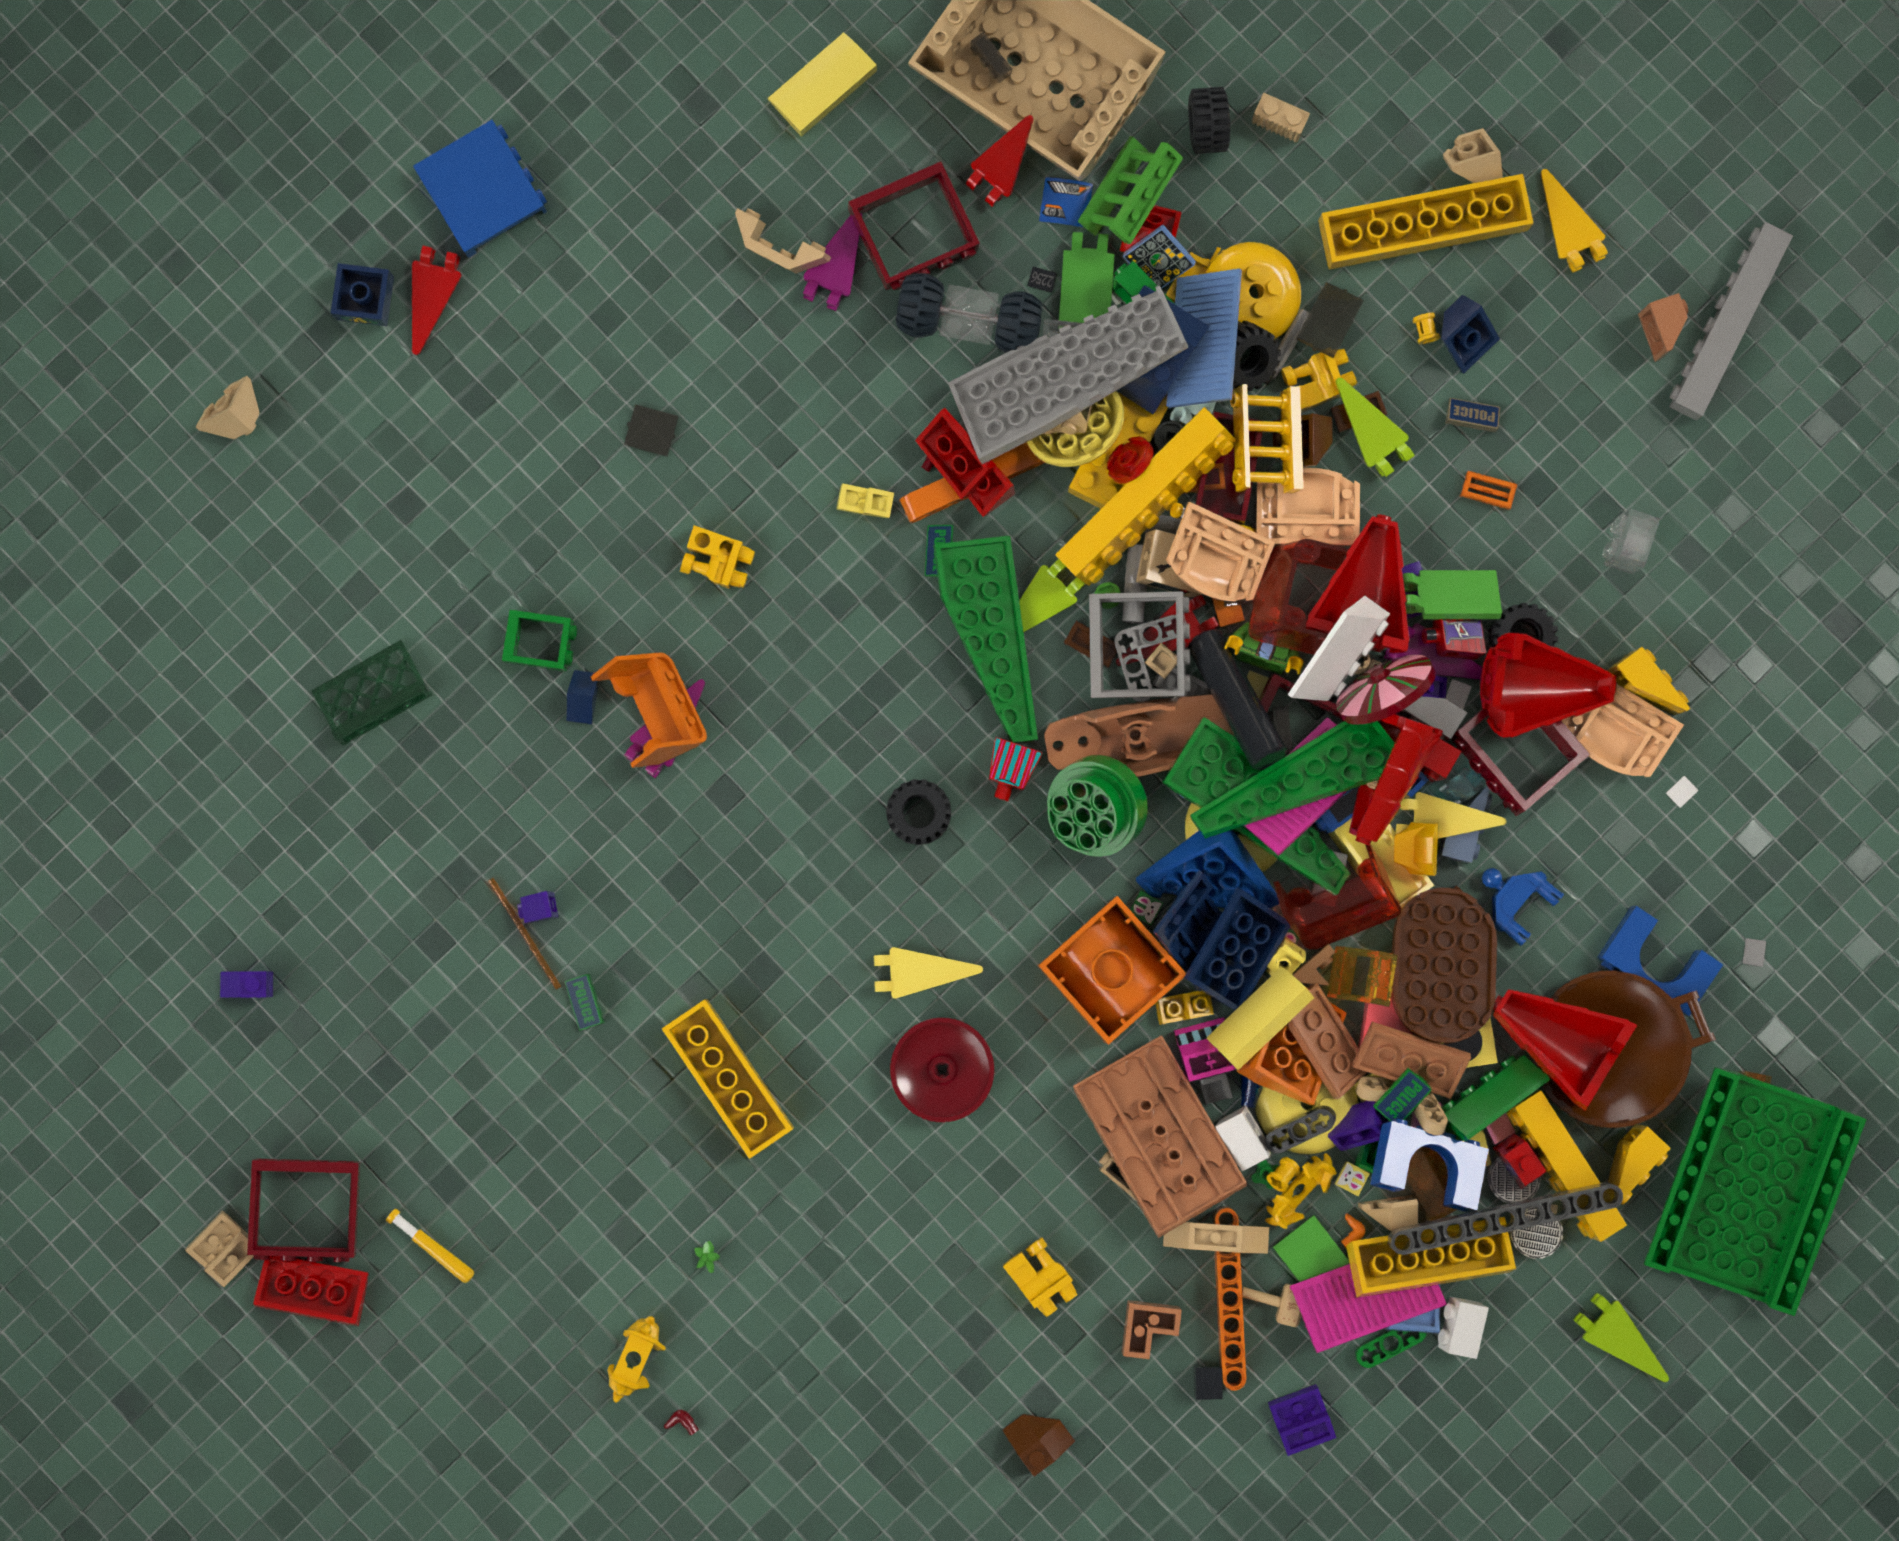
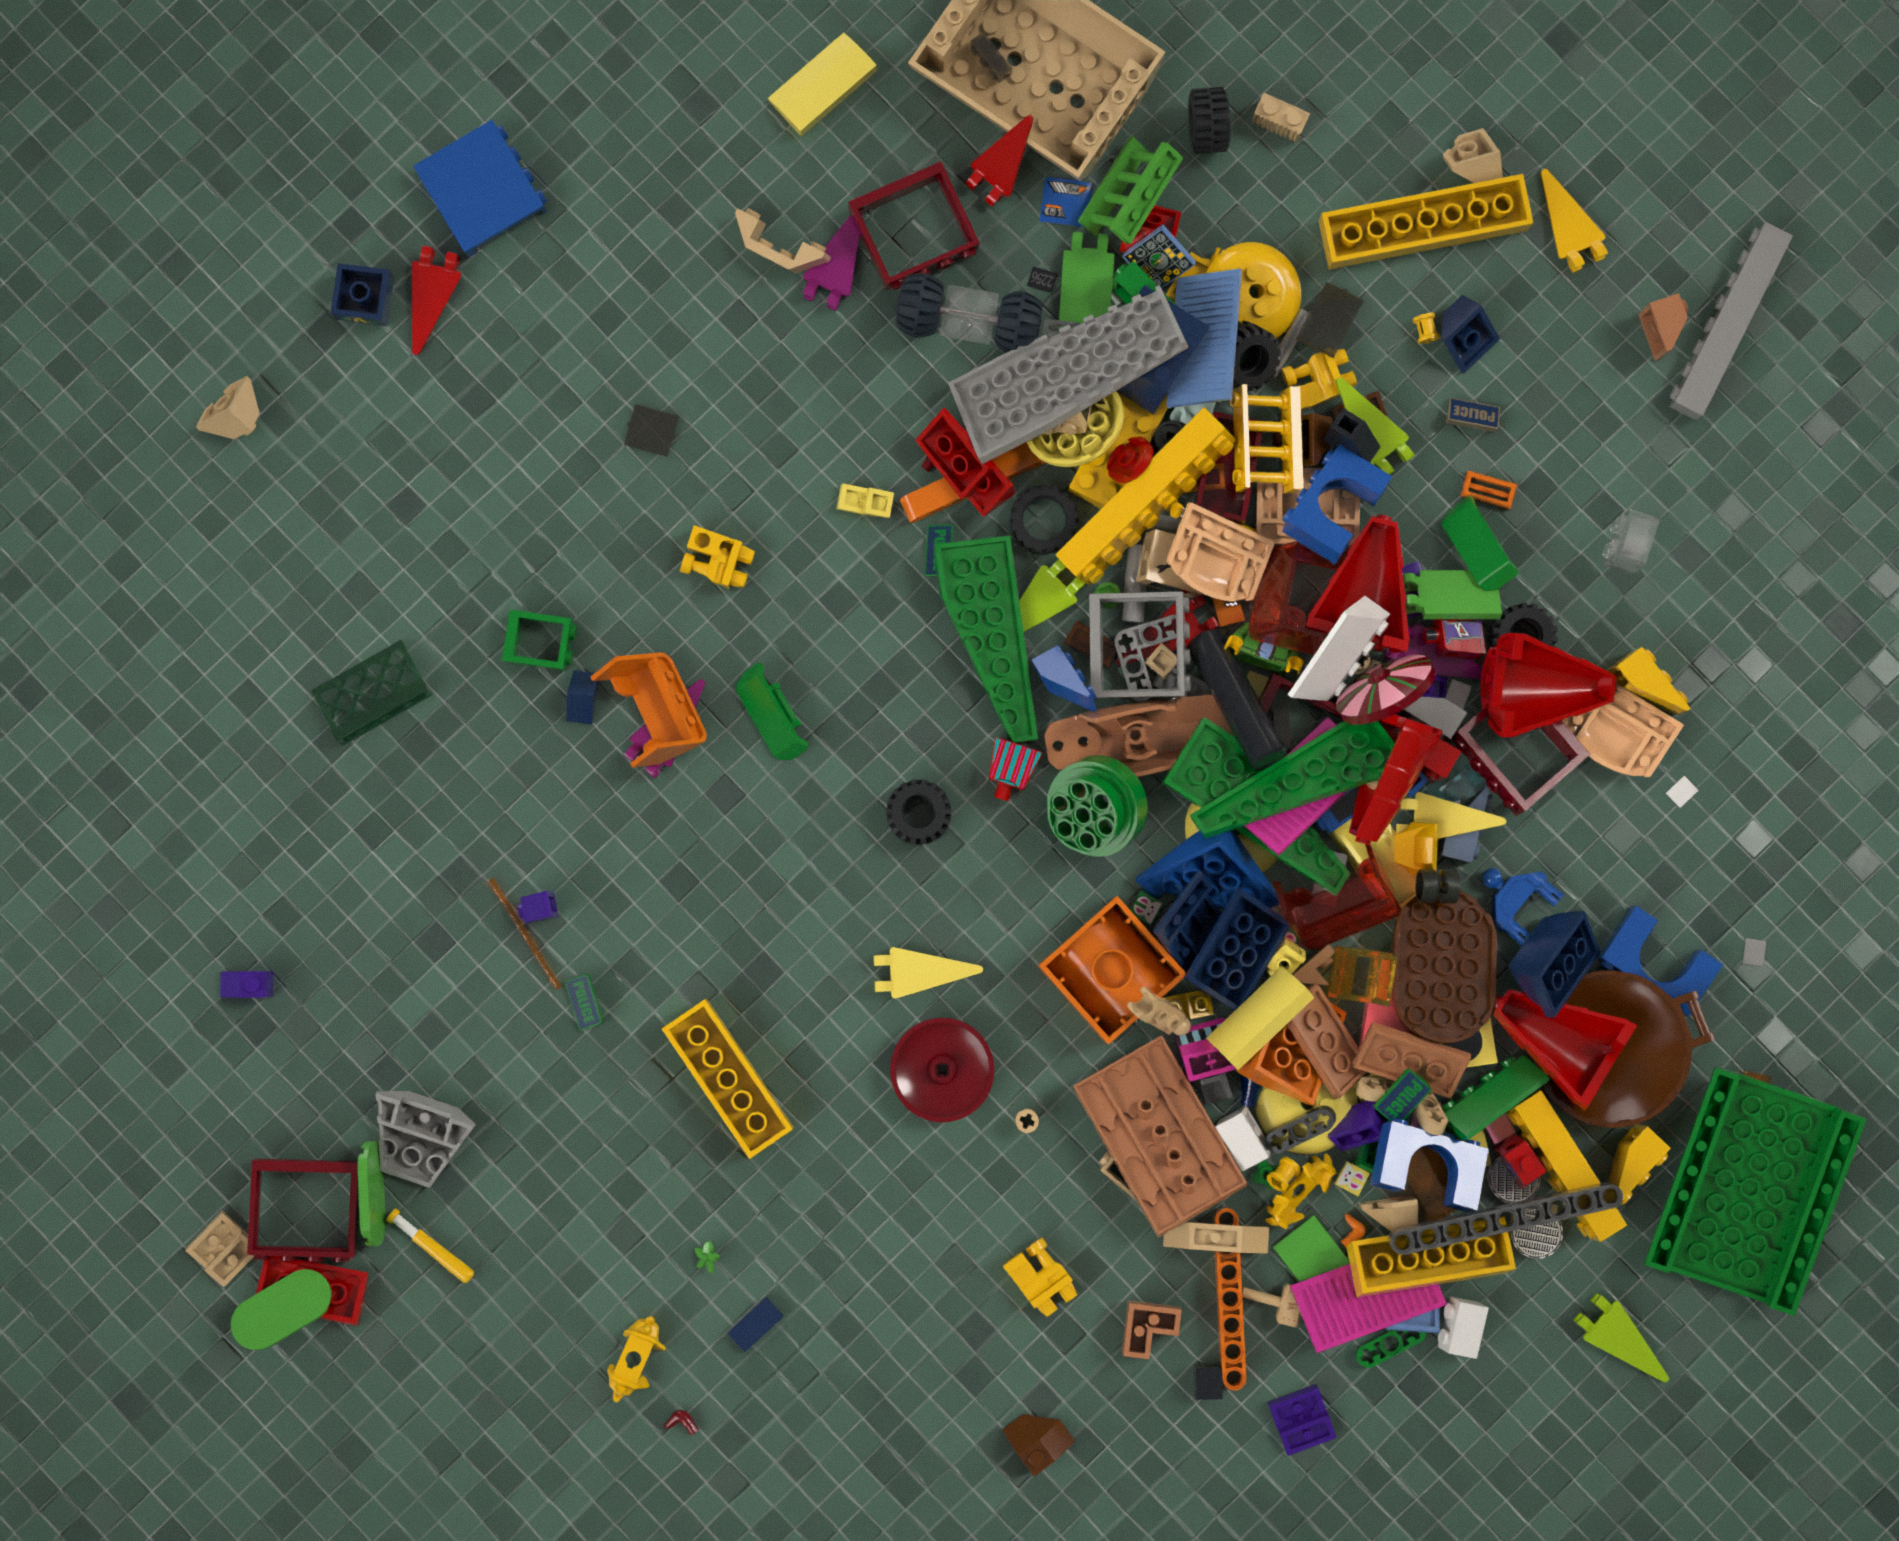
none -> bright green tile [231,1269,332,1351]
none -> bright green tile [358,1141,386,1247]
none -> light grey wedge [376,1091,476,1188]
none -> dark blue tile [728,1296,784,1352]
none -> green piece [736,662,808,761]
none -> black tyre [1010,484,1079,555]
none -> tan bush [1015,1108,1039,1133]
none -> slope [1032,645,1097,712]
none -> tan plate [1127,987,1191,1036]
none -> blue arch [1282,444,1392,564]
none -> black slope [1323,408,1381,463]
none -> pearl dark grey wheel [1415,869,1460,904]
none -> green piece [1441,495,1518,591]
none -> dark blue windscreen [1509,911,1601,1018]

